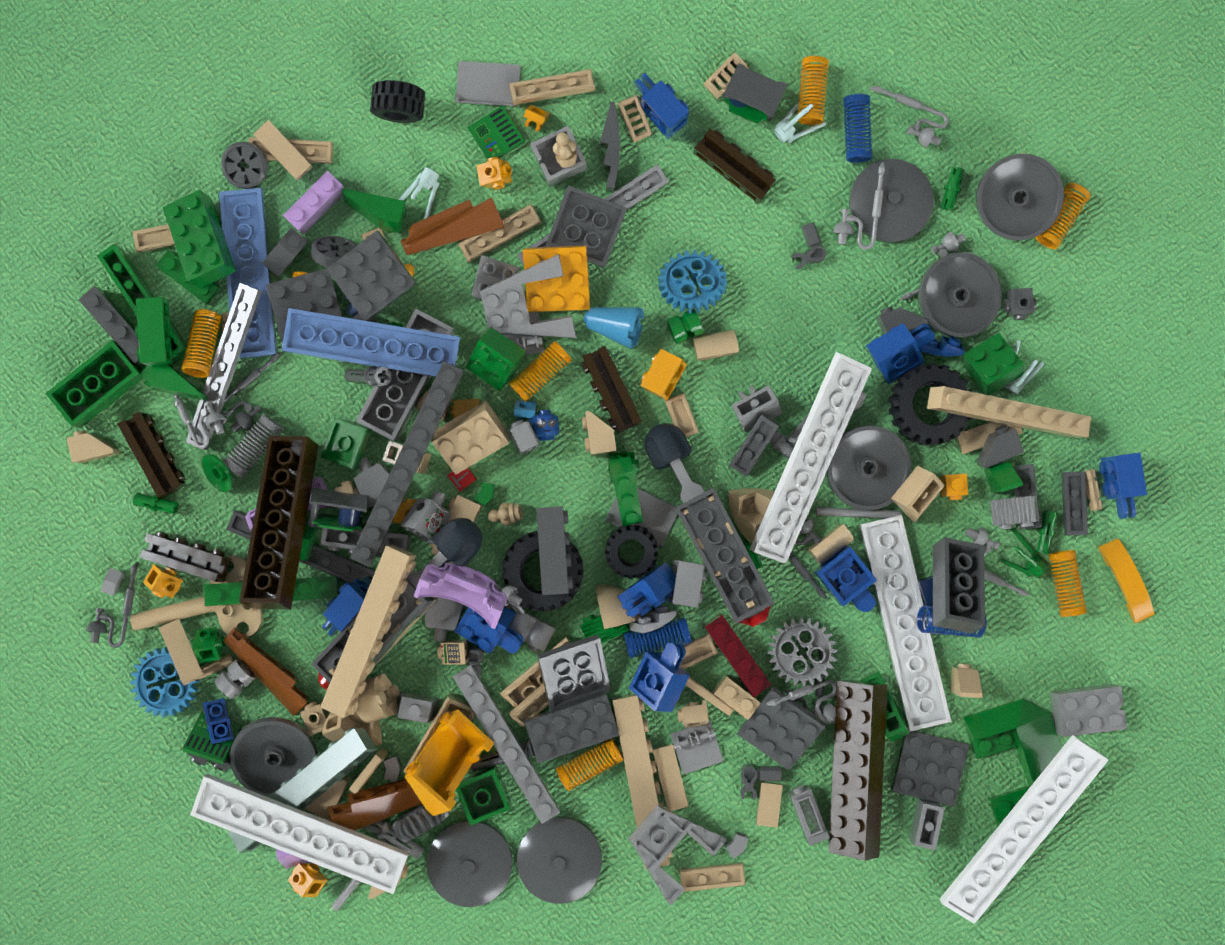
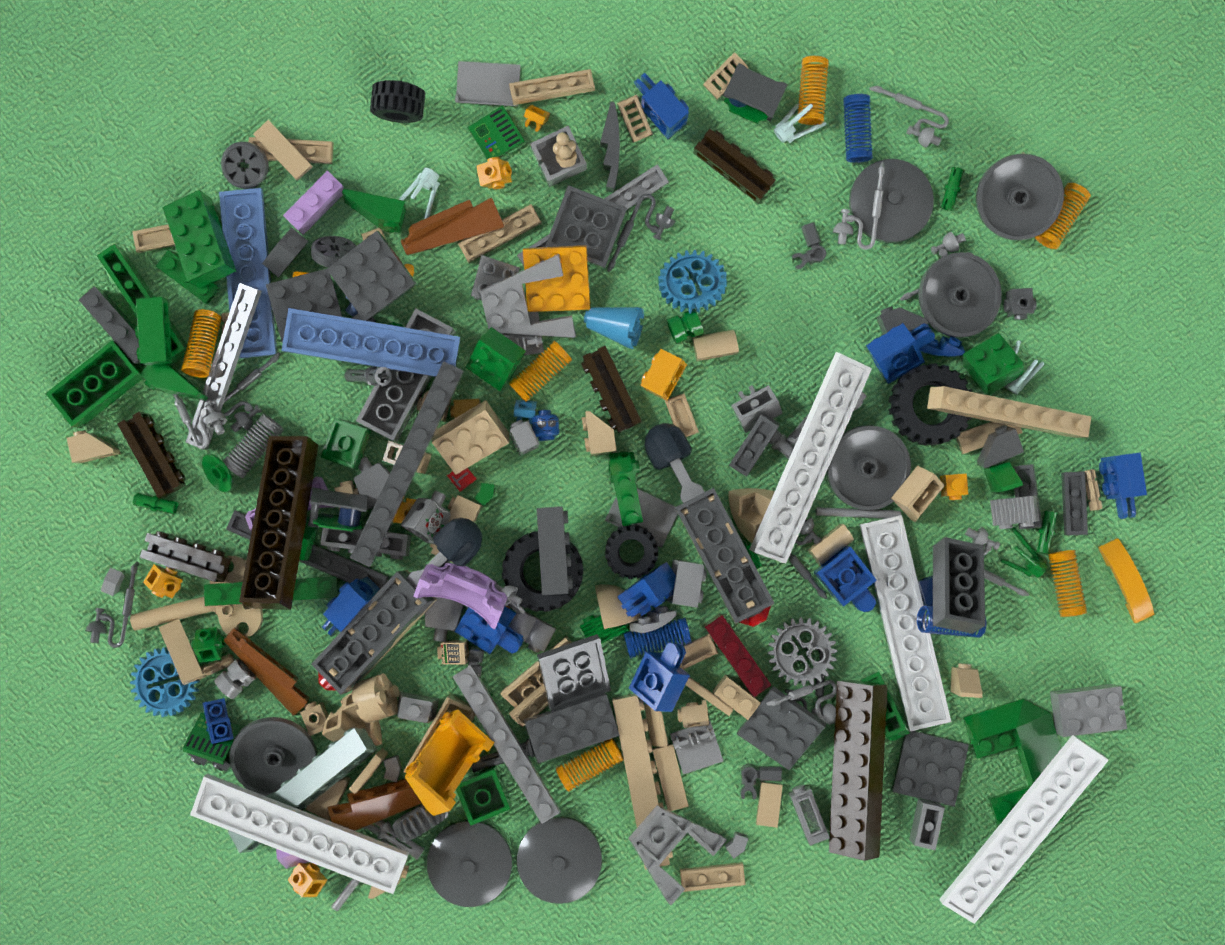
tan brick [320,545,416,718] -> none
tan piece [488,502,523,526] -> none
none -> dark grey piece [607,194,676,272]
none -> tan slope [644,704,668,747]

